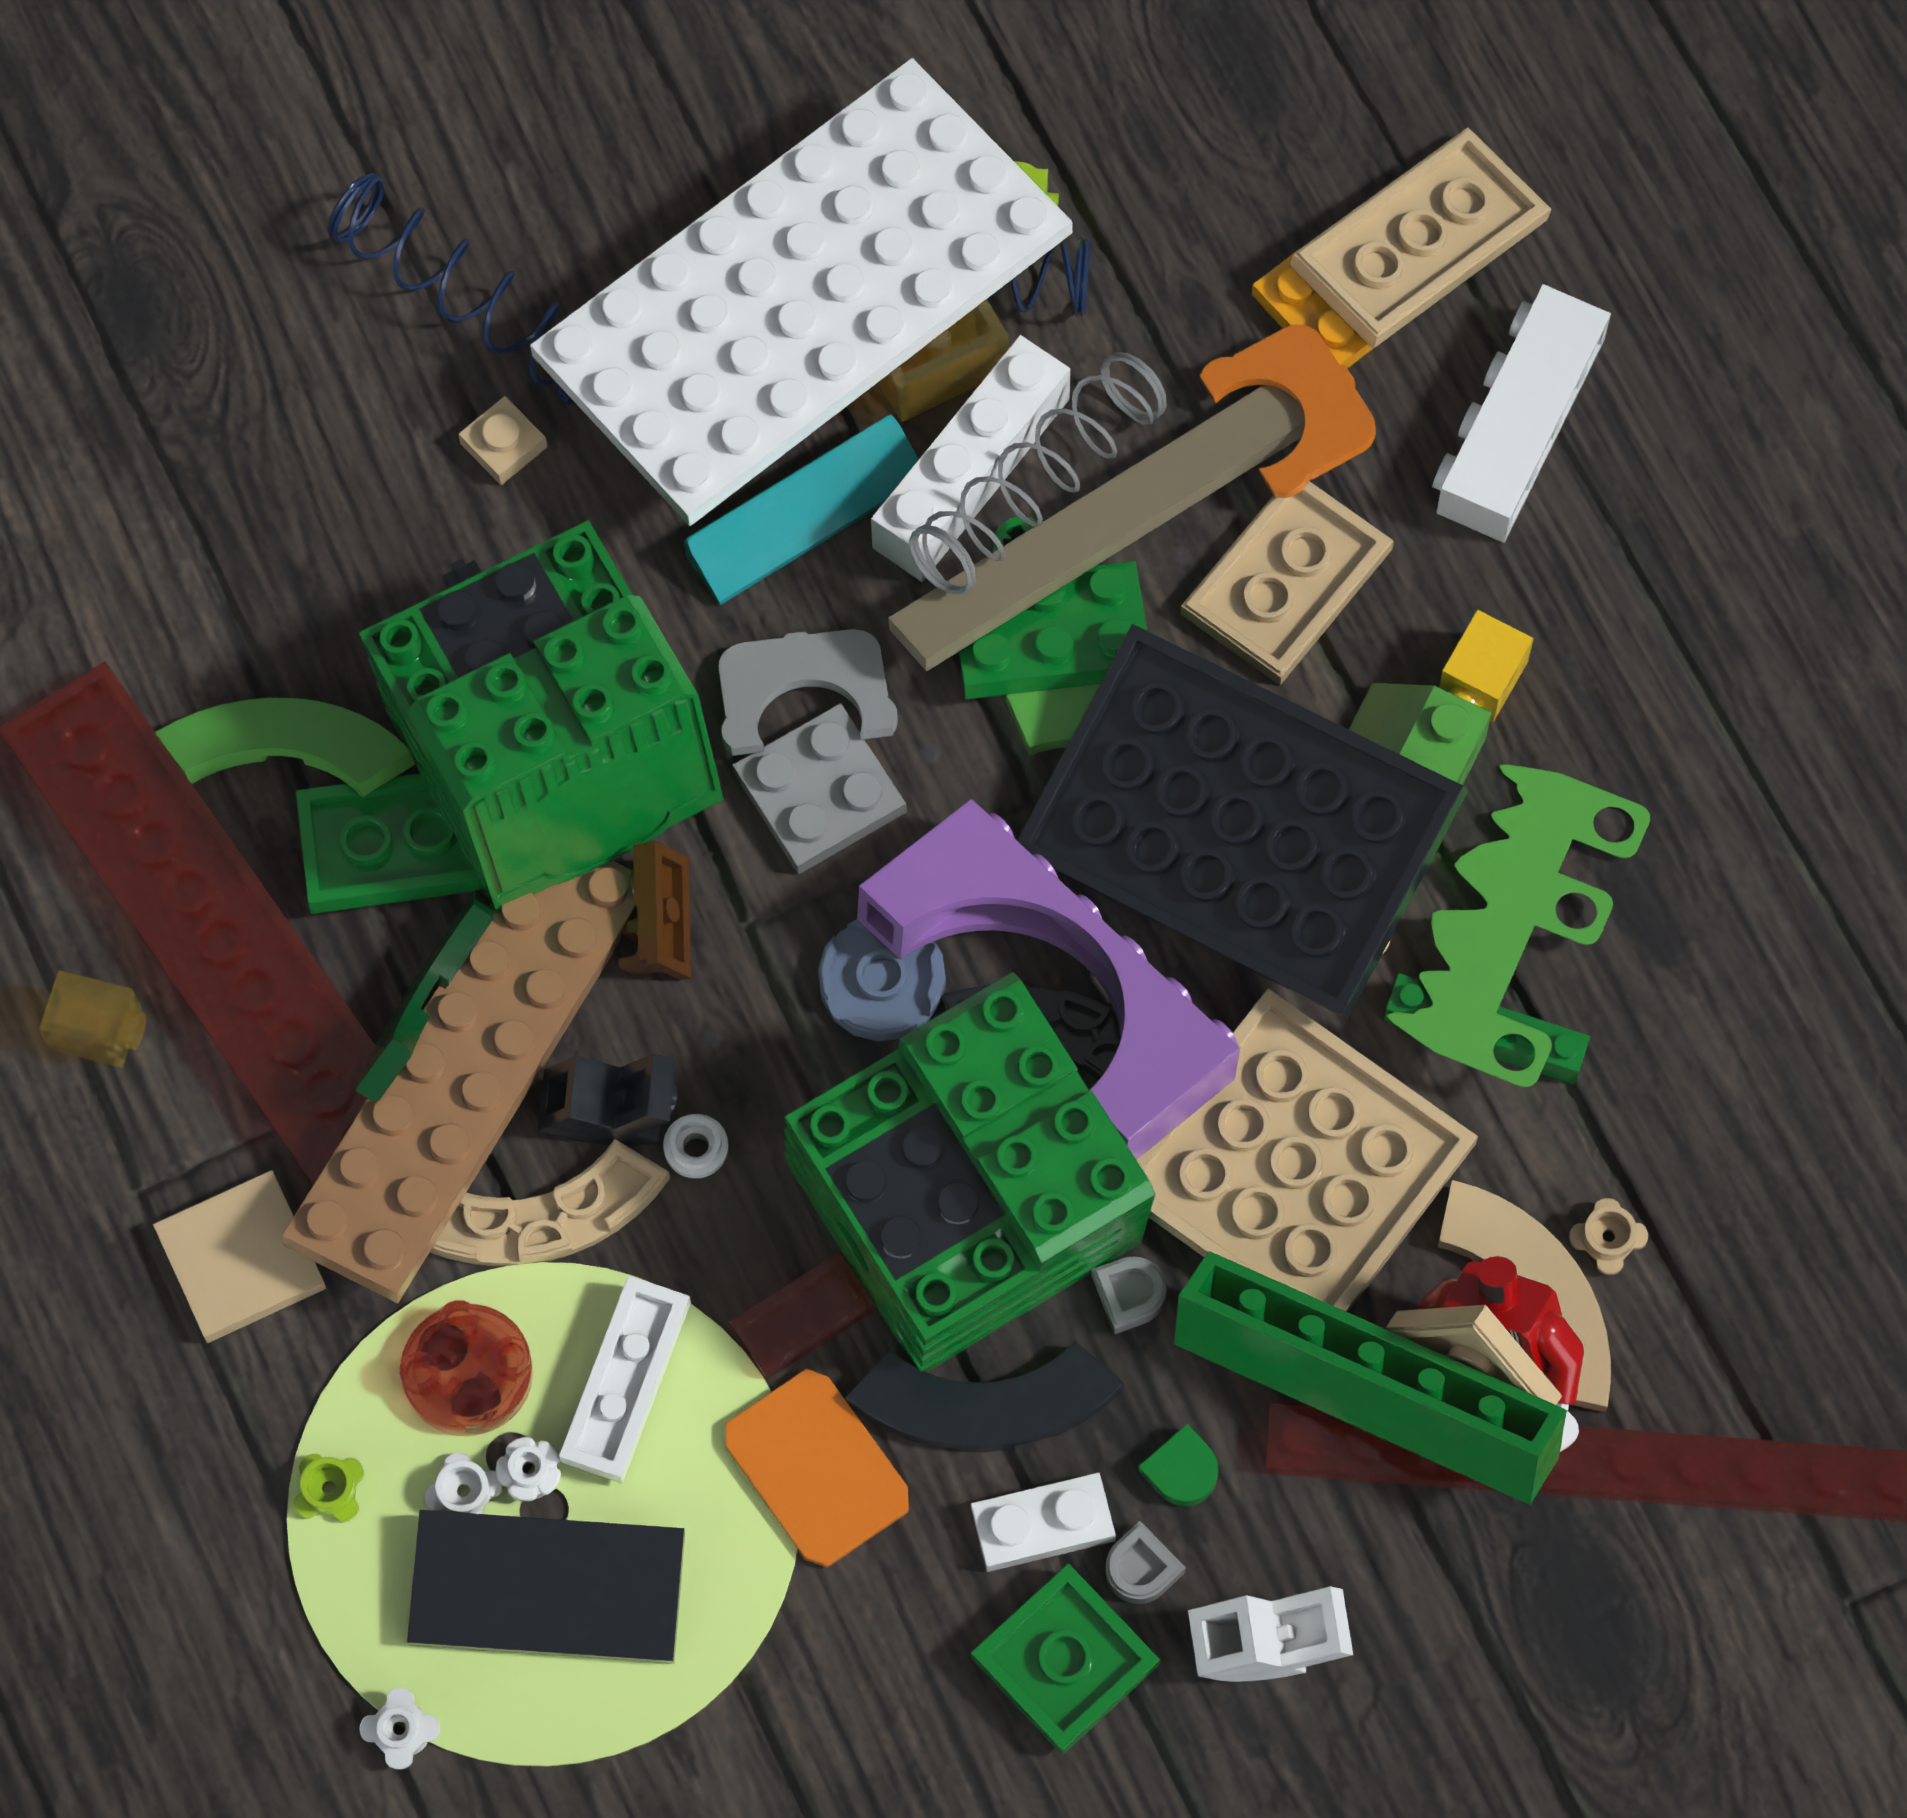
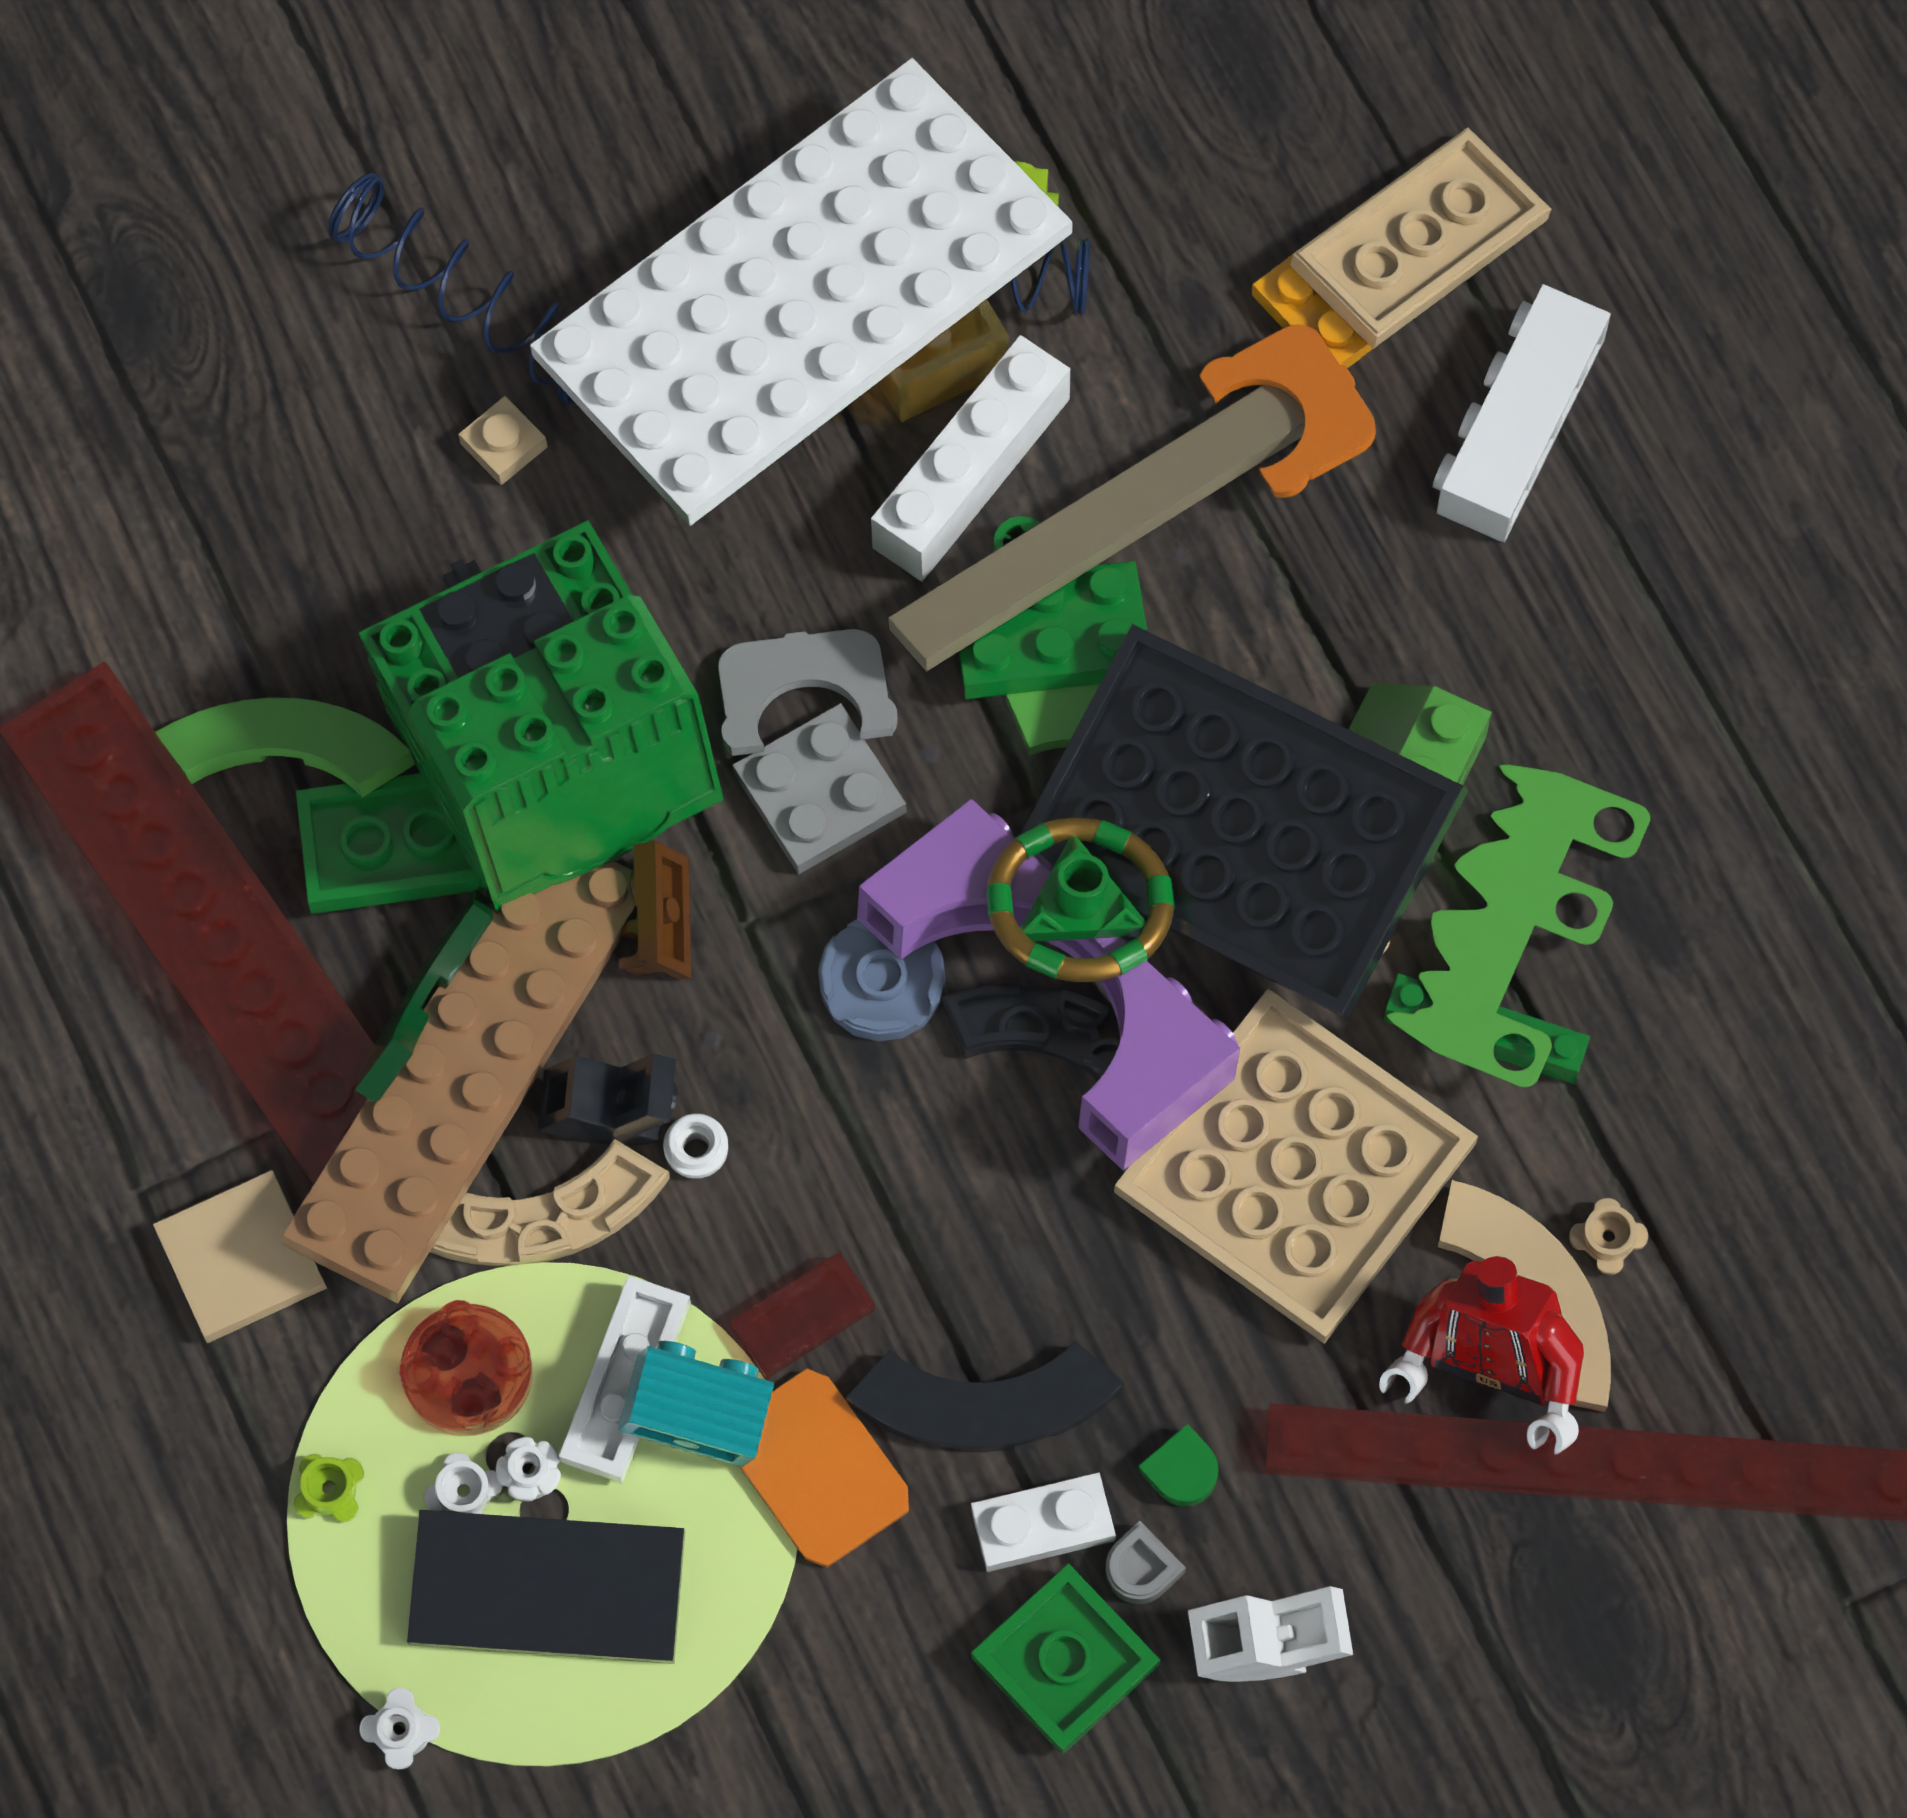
clear yellow brick [39,970,146,1068] -> none
teal slope [684,415,919,605] -> none
green piece [784,972,1156,1372] -> none
light grey piece [909,352,1167,595] -> none
light grey tile [1091,1257,1166,1335] -> none
green brick [1174,1251,1567,1505] -> none
tan tile [1180,481,1394,685] -> none
tan tile [1386,1305,1562,1405] -> none
yellow brick [1439,610,1534,723] -> none
none -> teal brick [618,1341,774,1467]
none -> green piece [985,818,1175,982]

